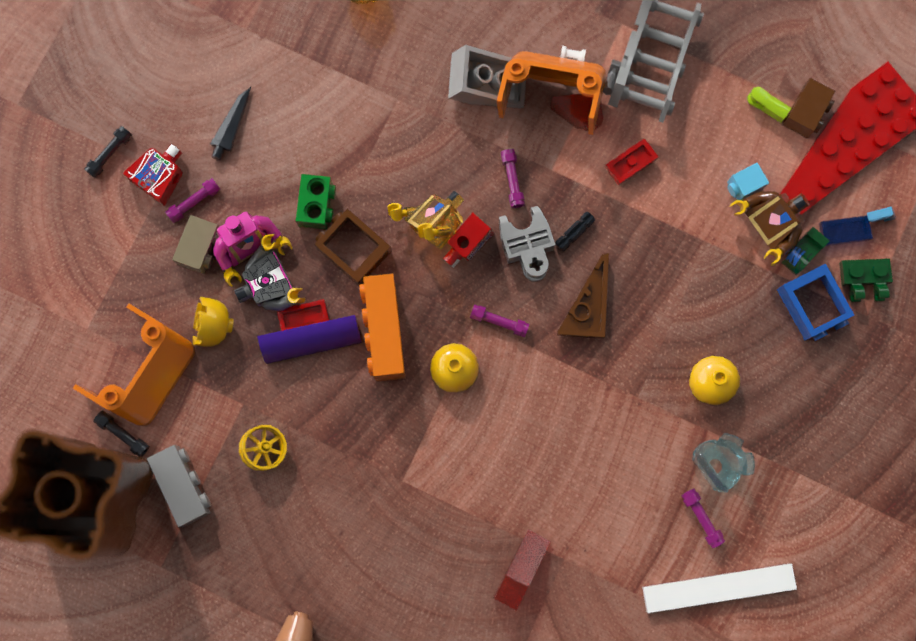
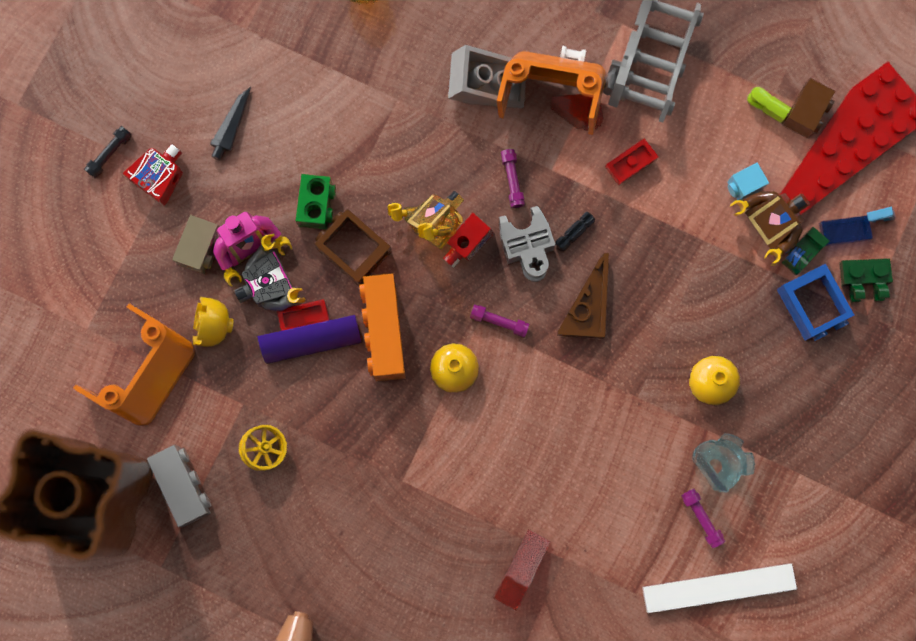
black bar [93,410,150,457] -> none
magenta bar [165,178,221,223] -> none

